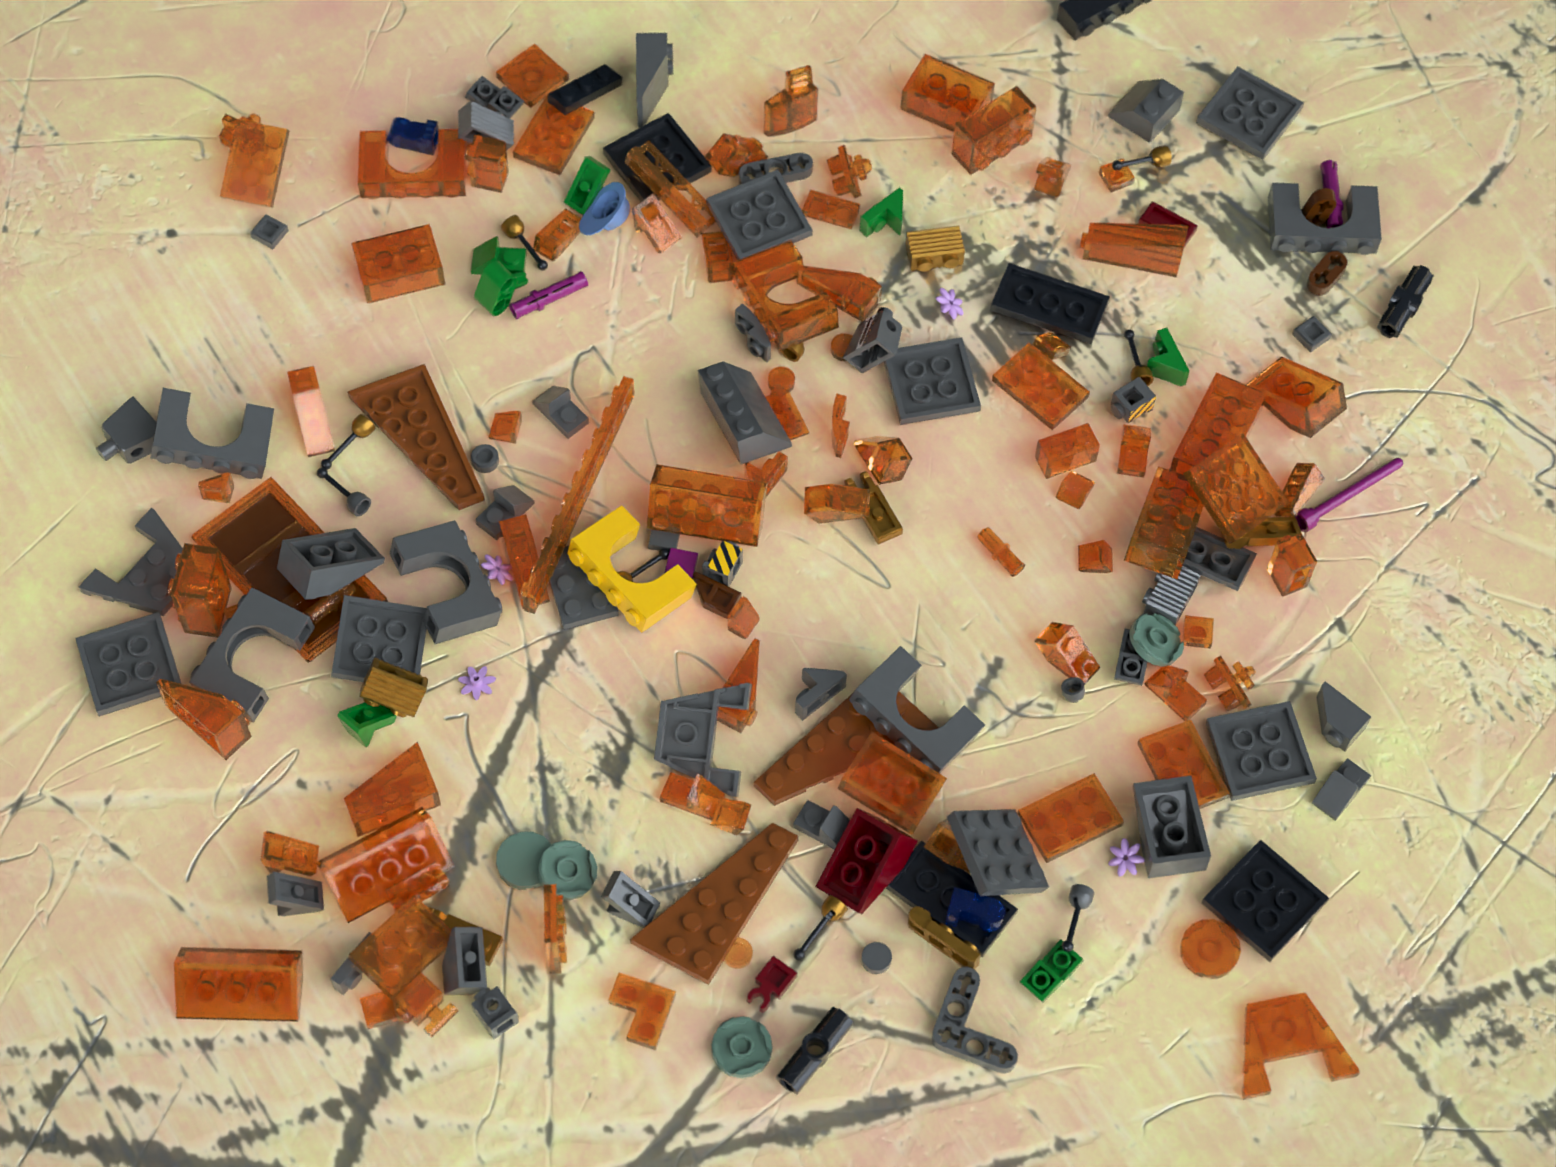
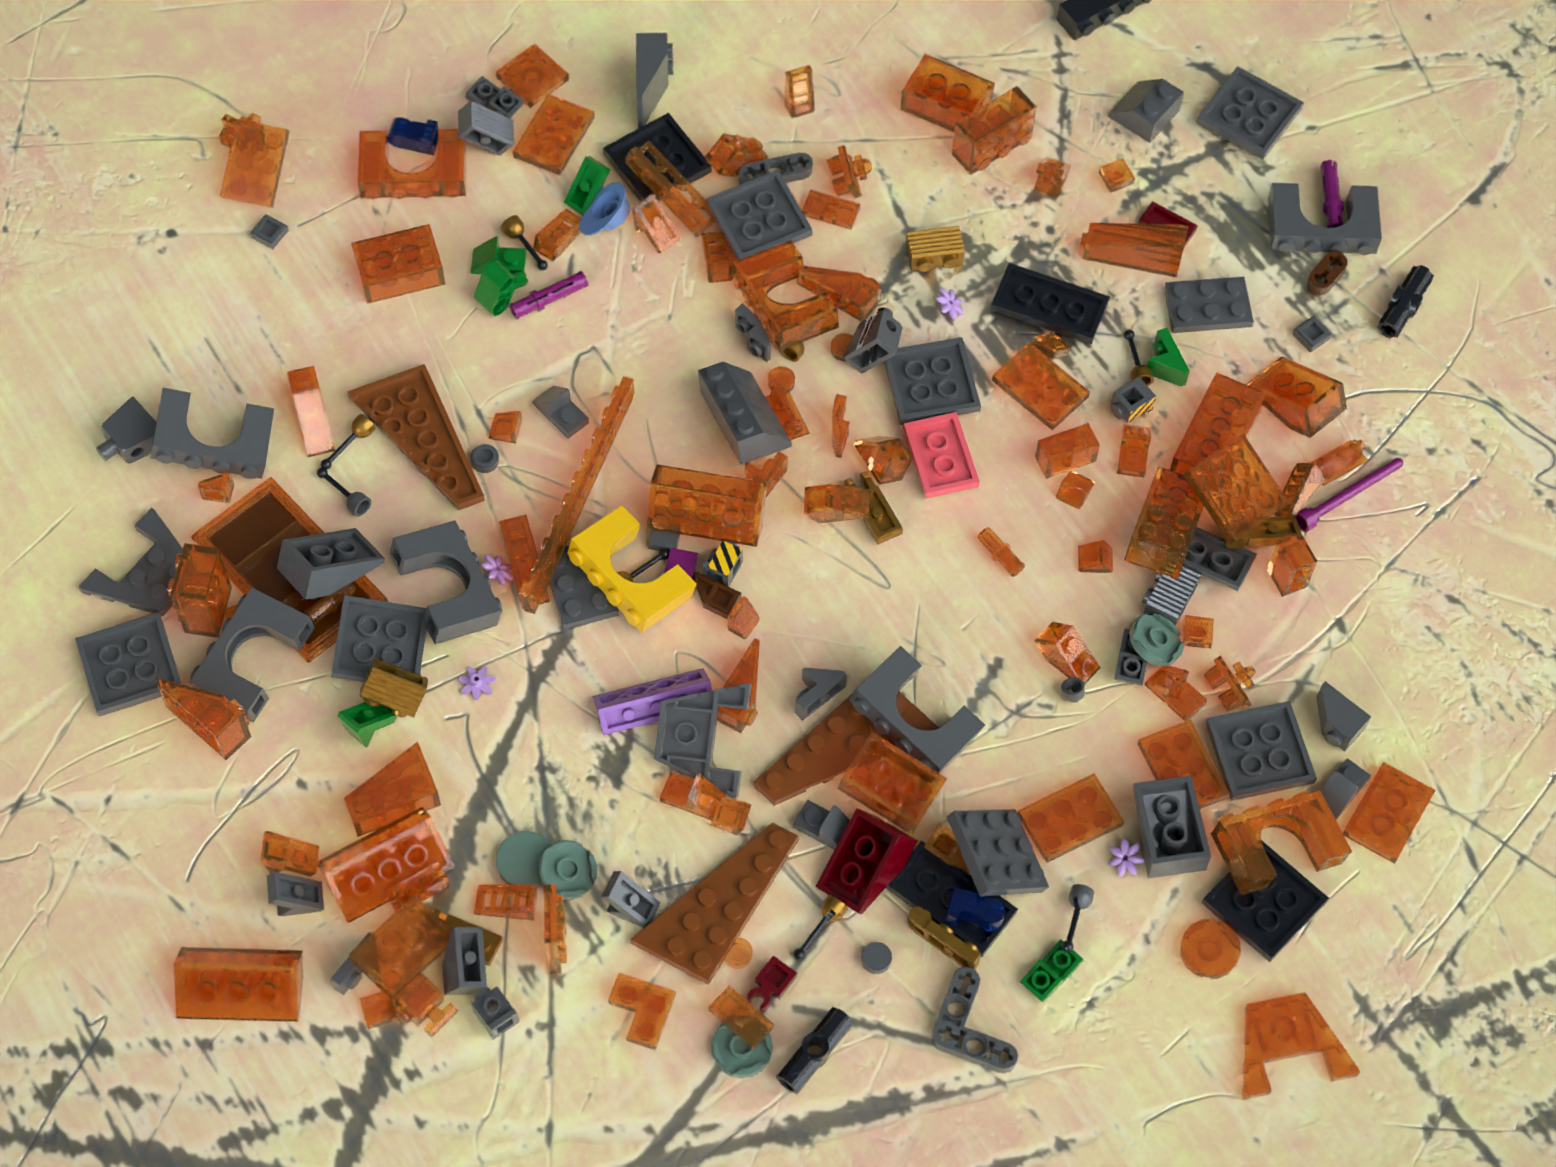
clear orange brick [465,135,509,193] -> none
dark grey slope [476,485,535,540] -> none
black plate [547,64,623,115] -> none
clear orange slope [764,82,818,137] -> none
green slope [860,187,903,237] -> none
hinge [1112,145,1172,171] -> none
reddish brown beam [1301,188,1337,227] -> none
none -> clear orange slope [474,884,538,920]
none -> medium lavender fence [592,668,712,735]
none -> clear orange plate [708,985,774,1049]
none -> coral plate [903,412,980,499]
none -> dark grey plate [1164,277,1254,333]
none -> clear orange arch [1210,790,1352,895]
none -> clear orange hinge [1307,439,1368,486]
none -> clear orange plate [1342,762,1436,864]

